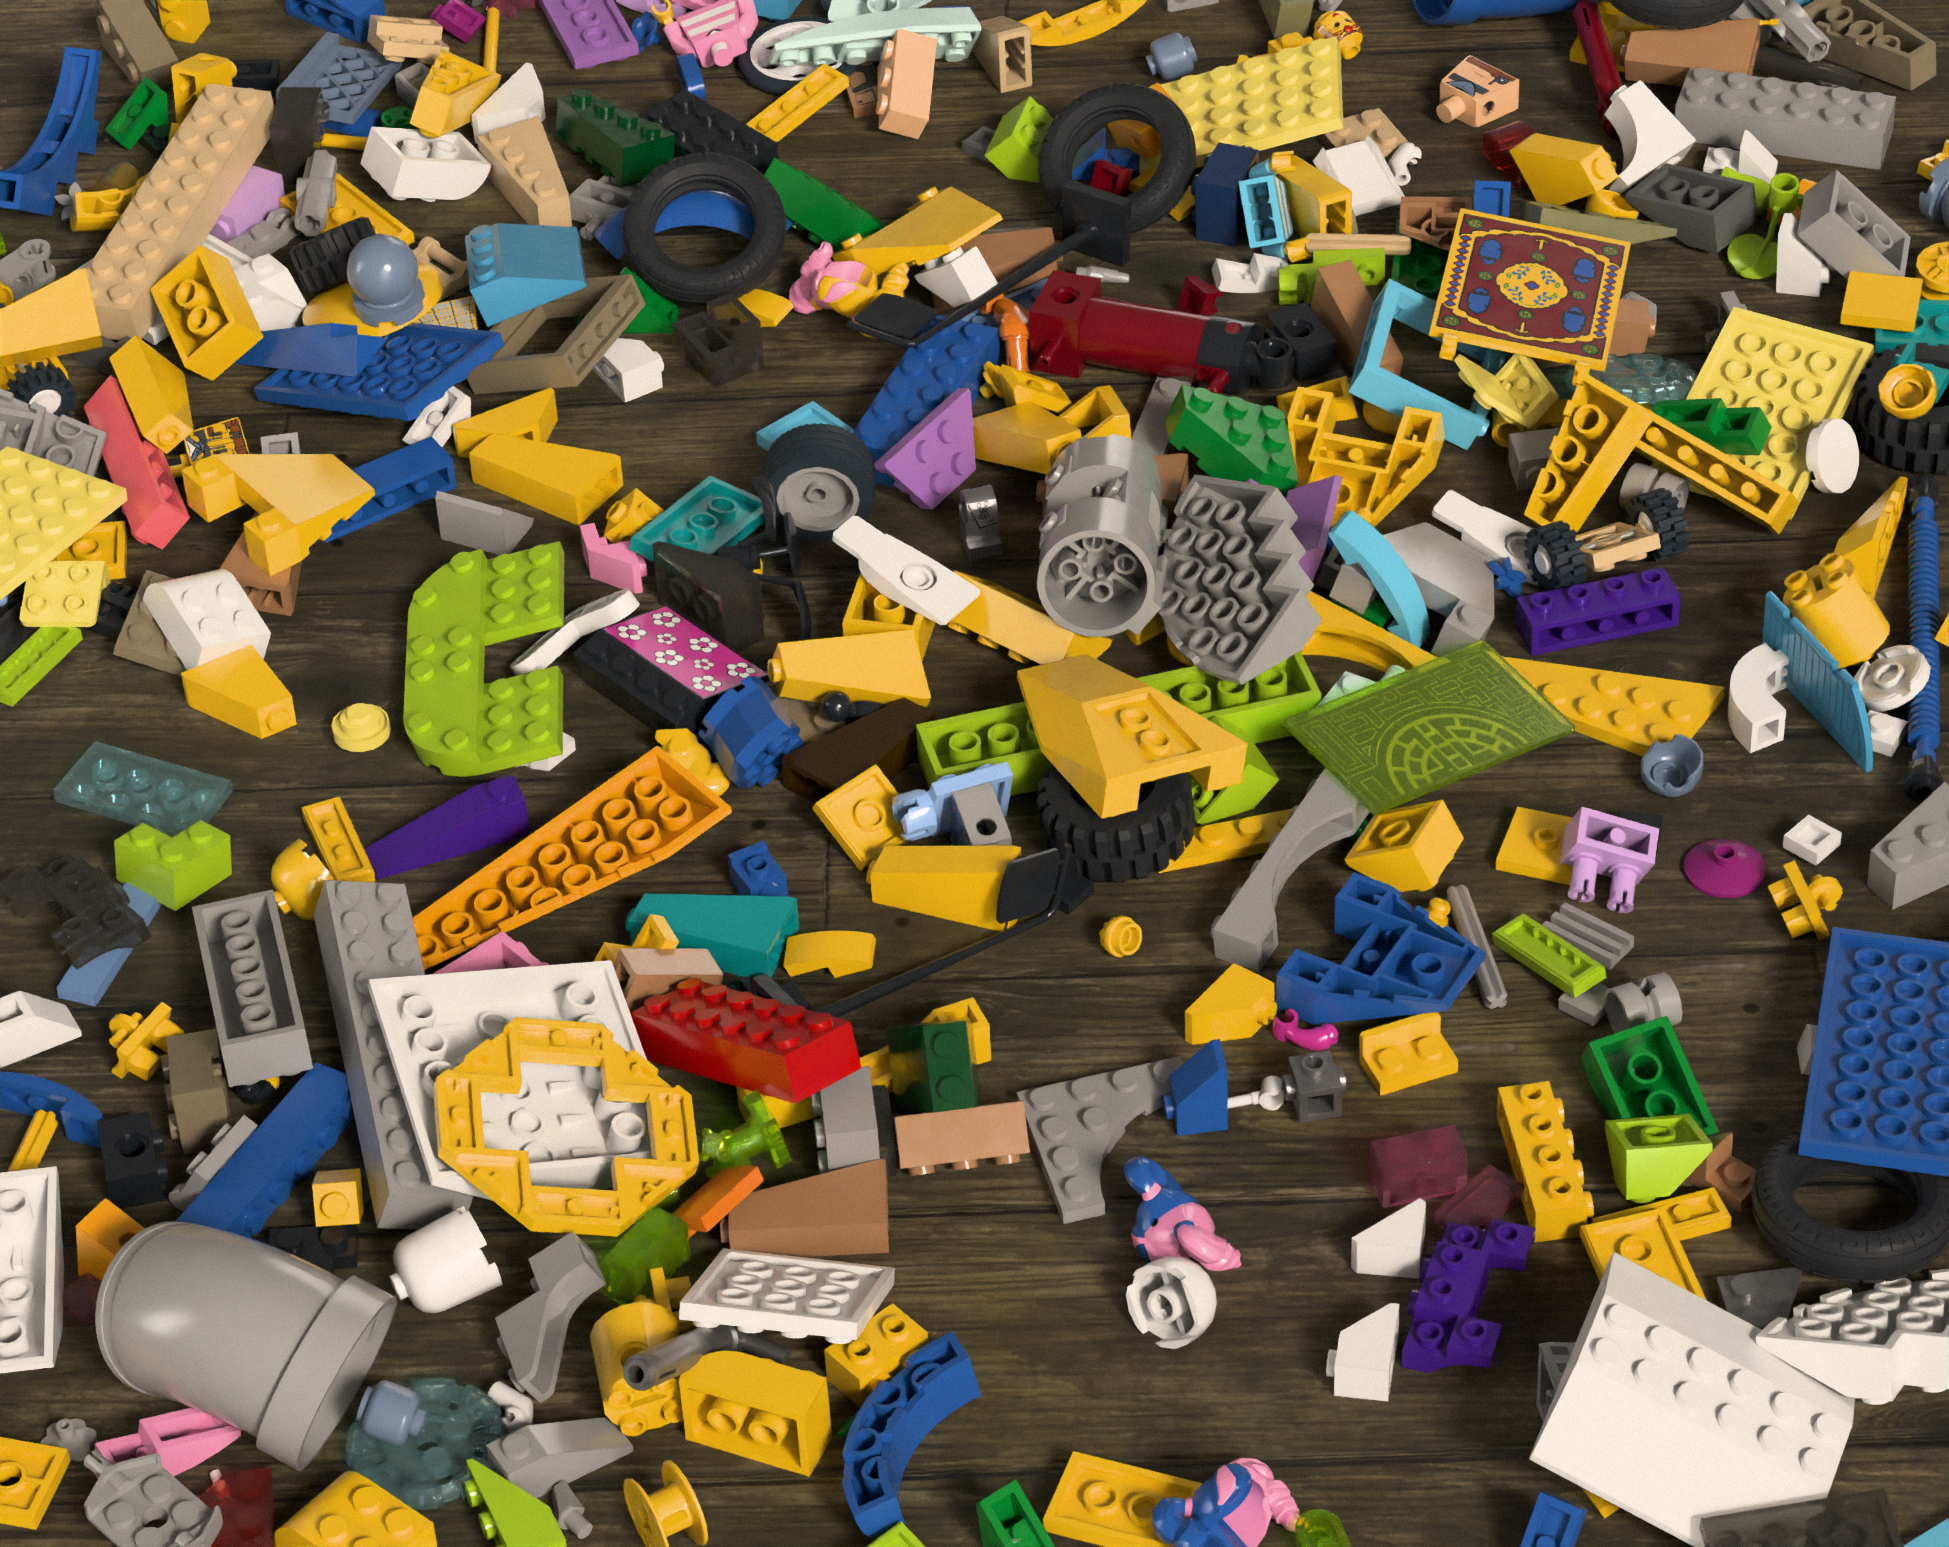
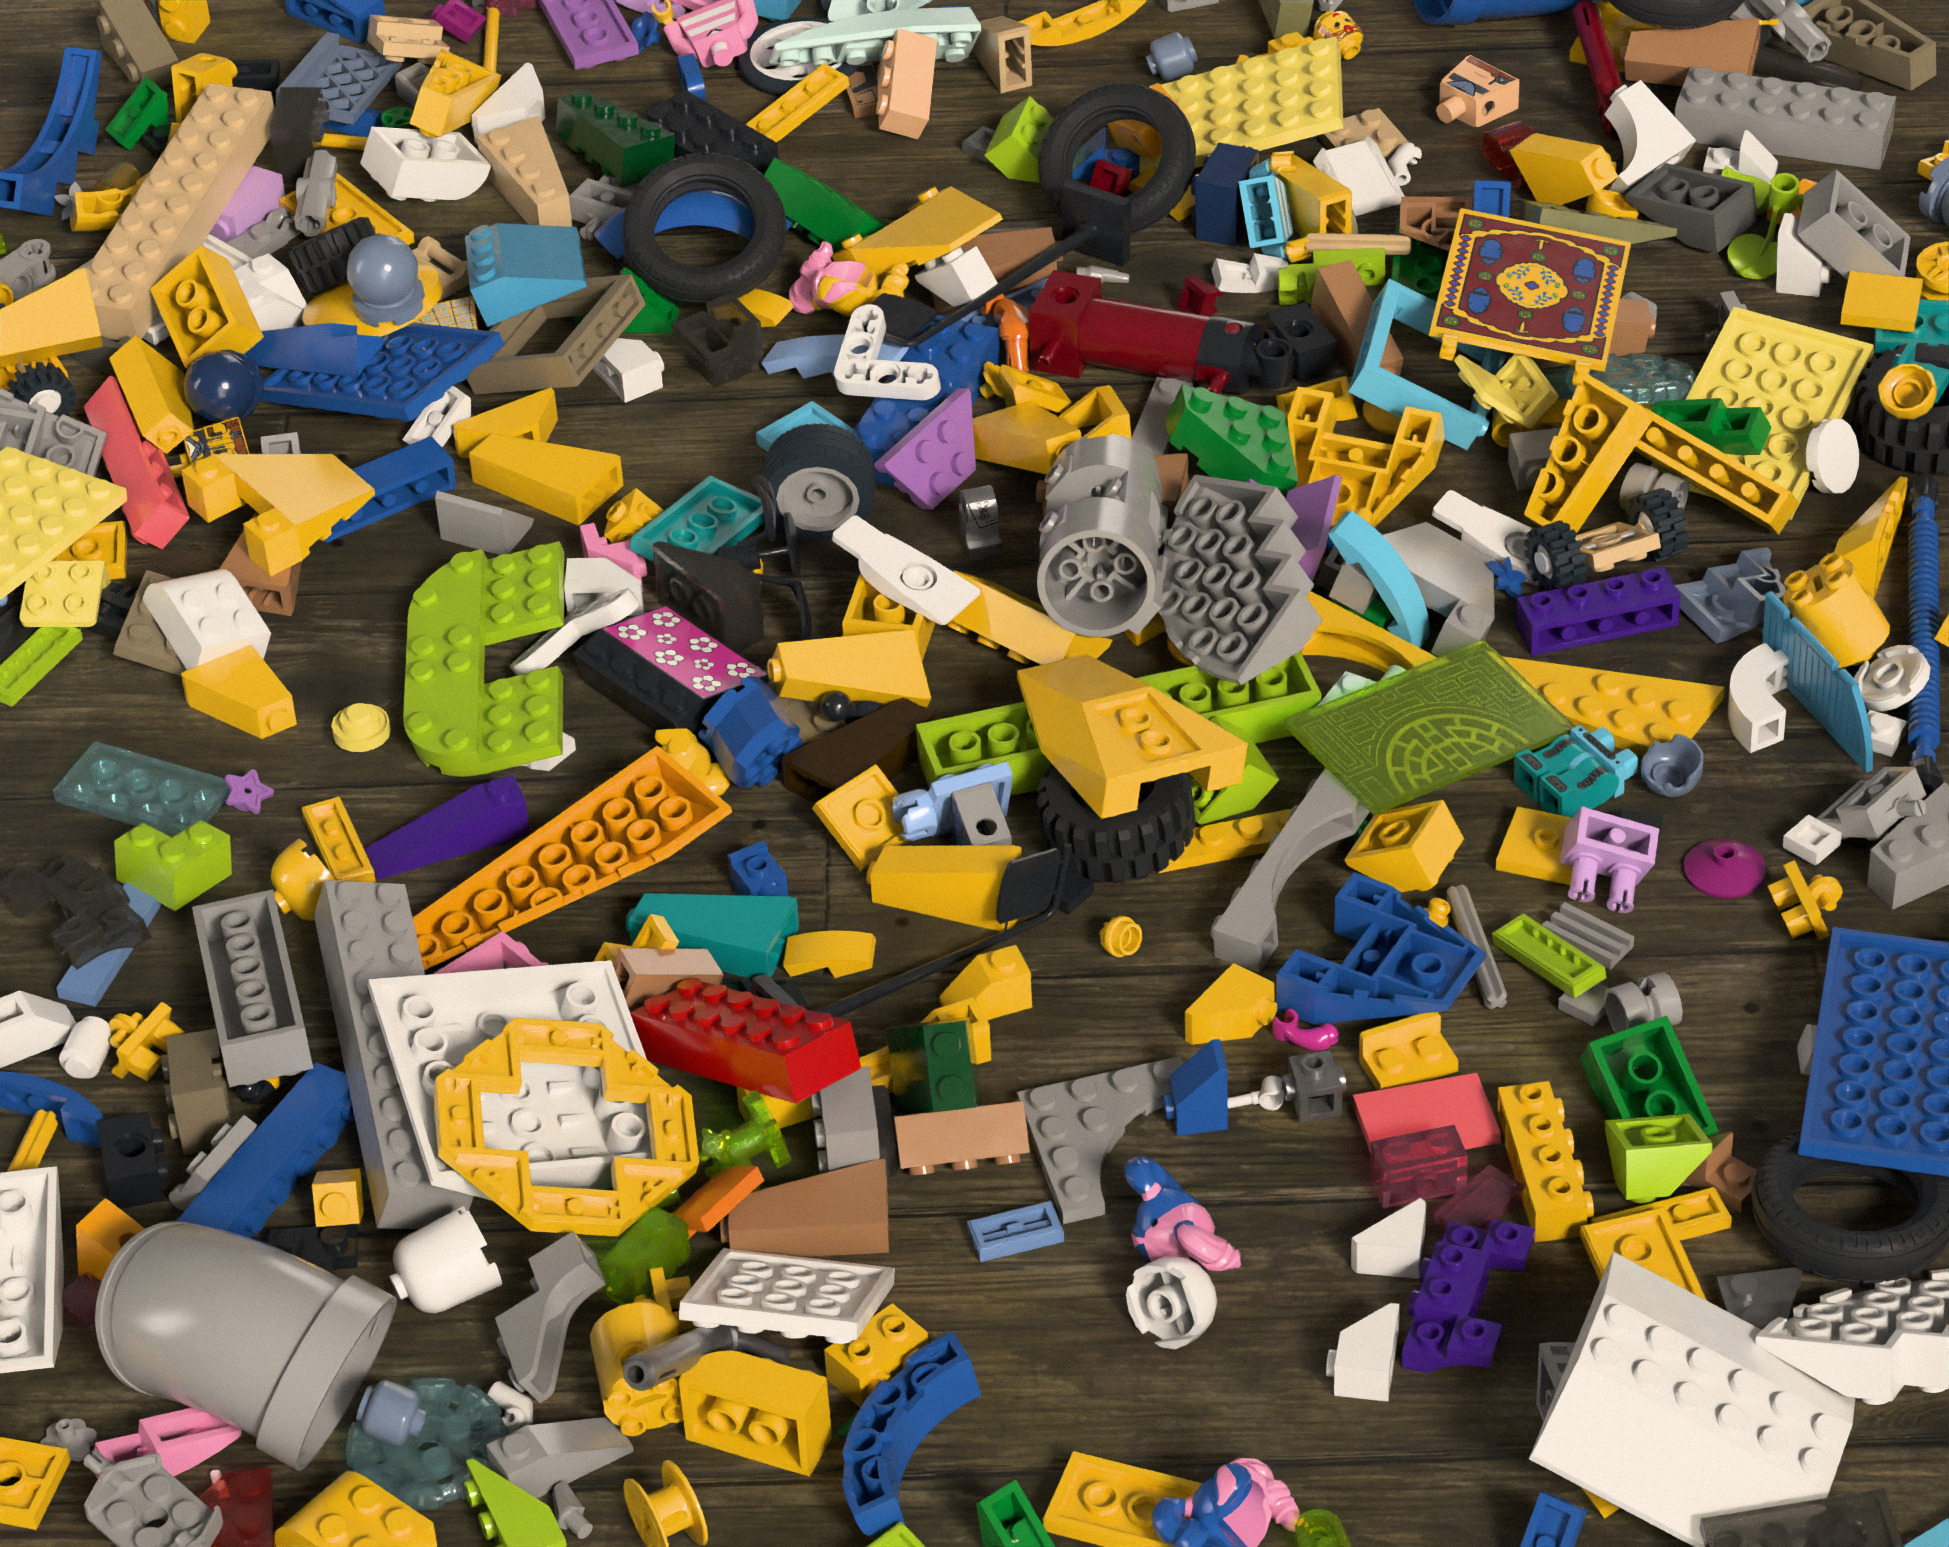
none -> white brick [59,1016,112,1078]
none -> dark blue tile [183,349,264,423]
none -> medium lavender plate [224,769,274,814]
none -> white slope [564,557,644,616]
none -> light blue slope [761,334,909,379]
none -> white beam [834,304,941,400]
none -> yellow slope [939,945,1032,1020]
none -> medium blue tile [967,1201,1064,1262]
none -> coral tile [1353,1073,1501,1166]
none -> teal hips [1514,725,1638,818]
none -> sand blue slope [1674,547,1786,643]
none -> light grey plate [1816,767,1926,840]

